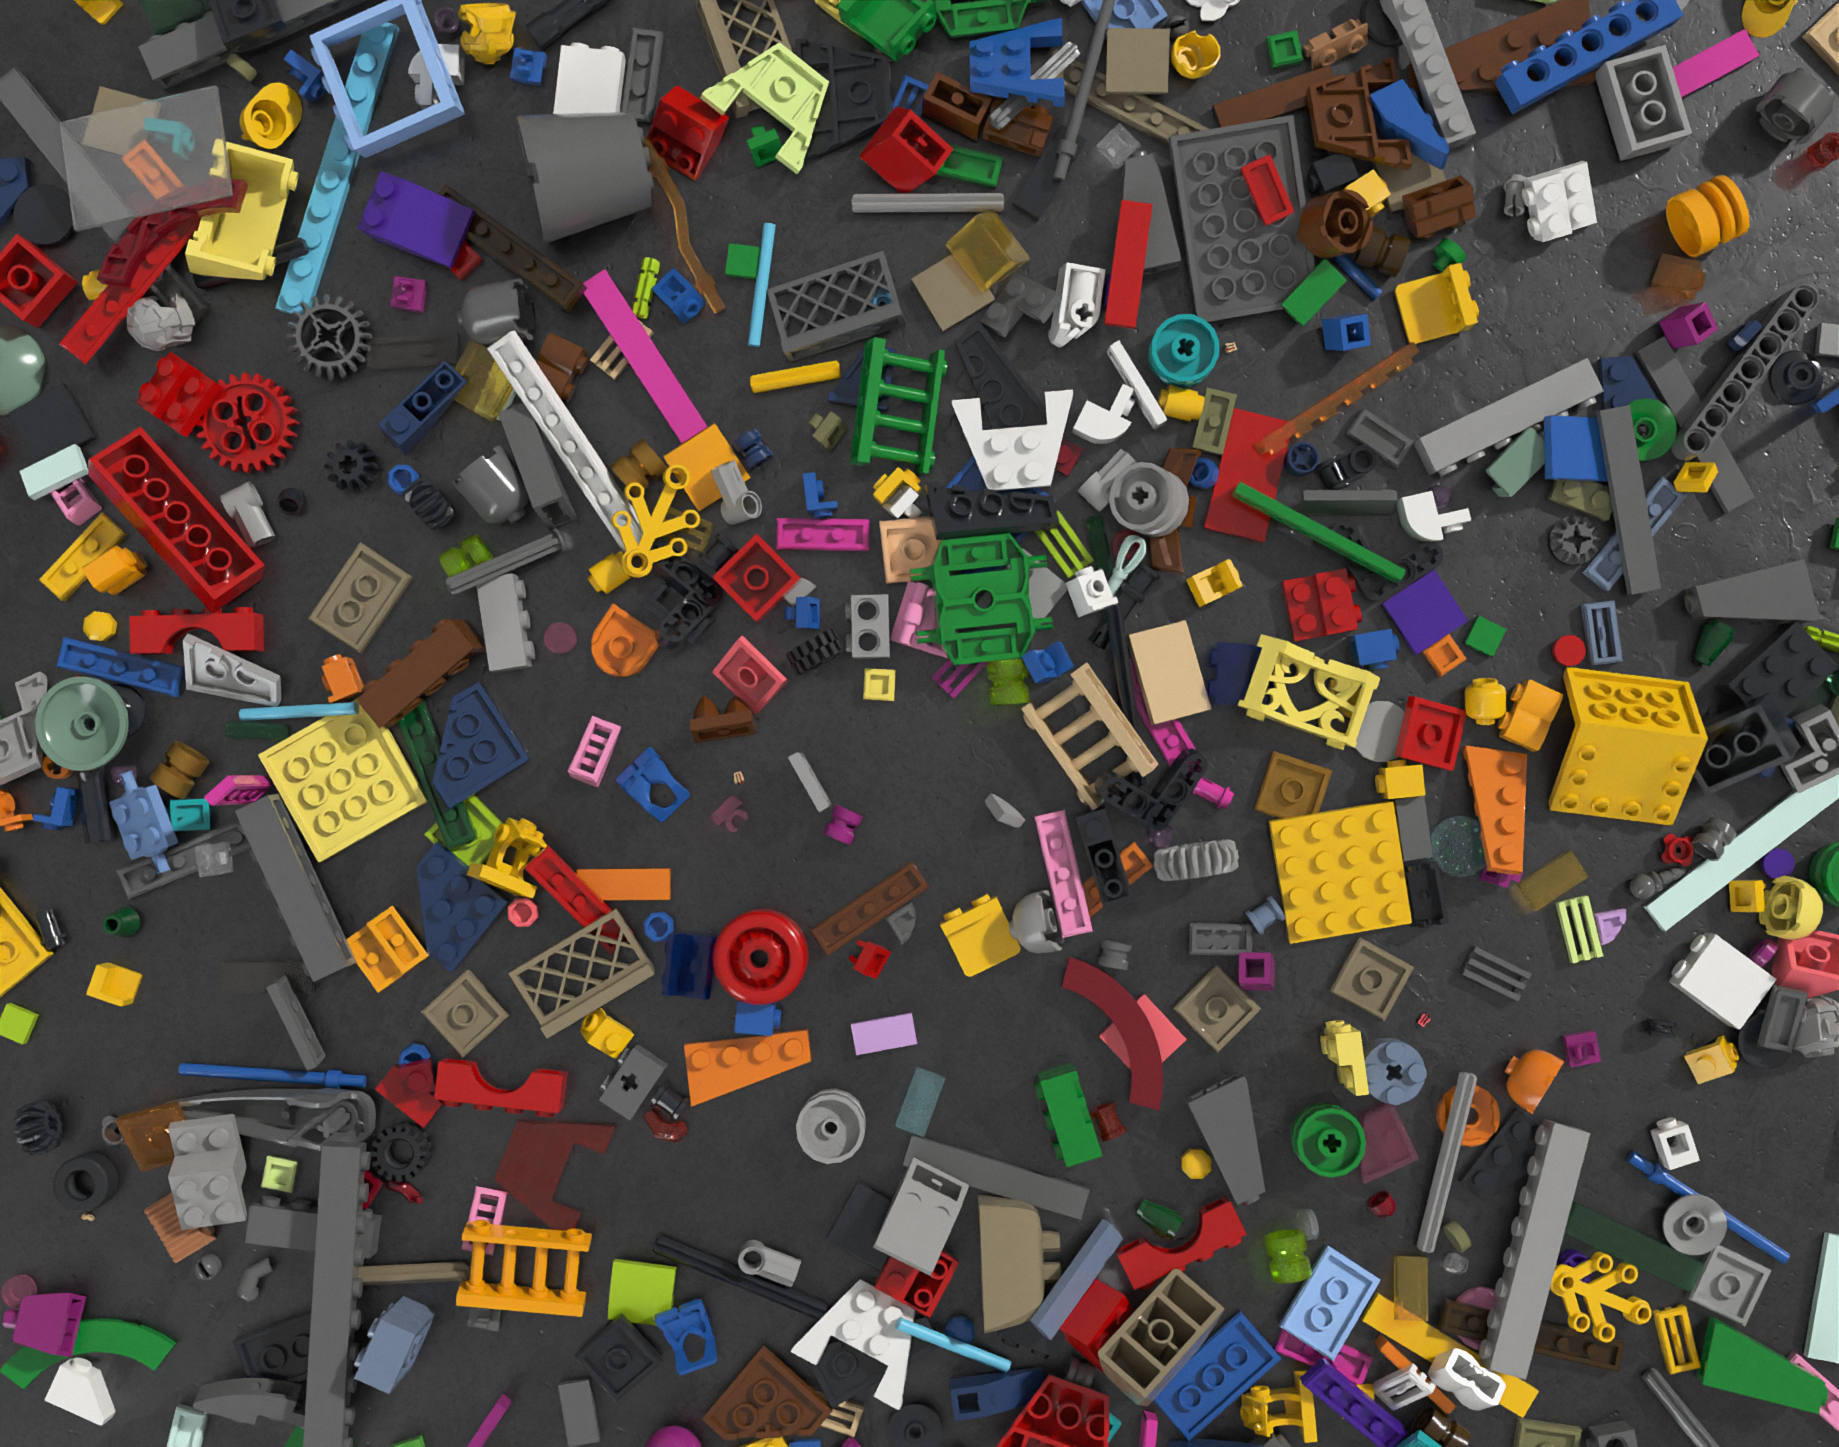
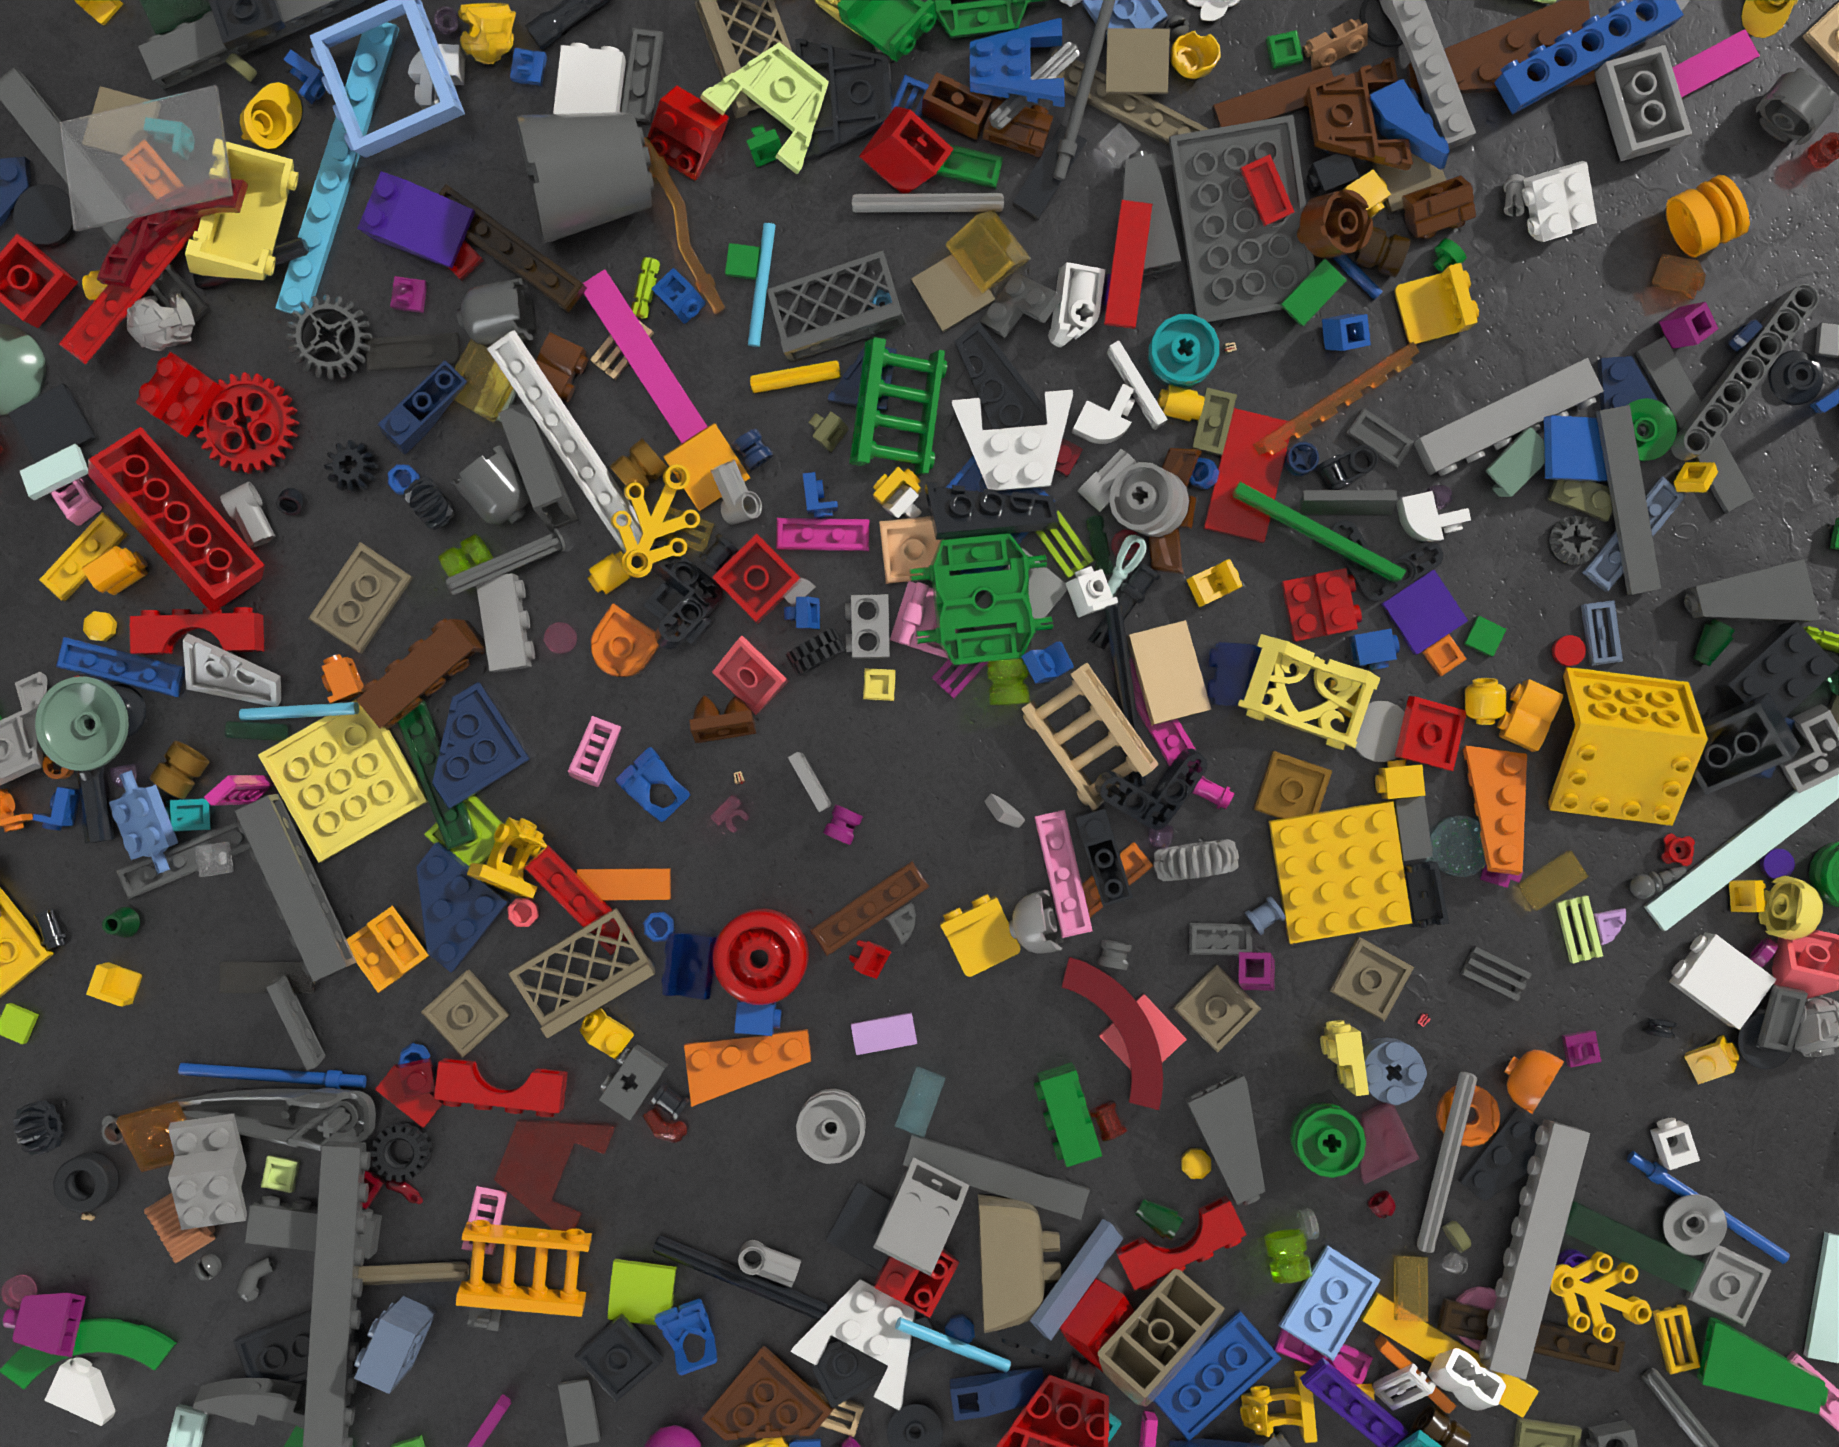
dark grey wheel [1691,818,1736,861] -> none

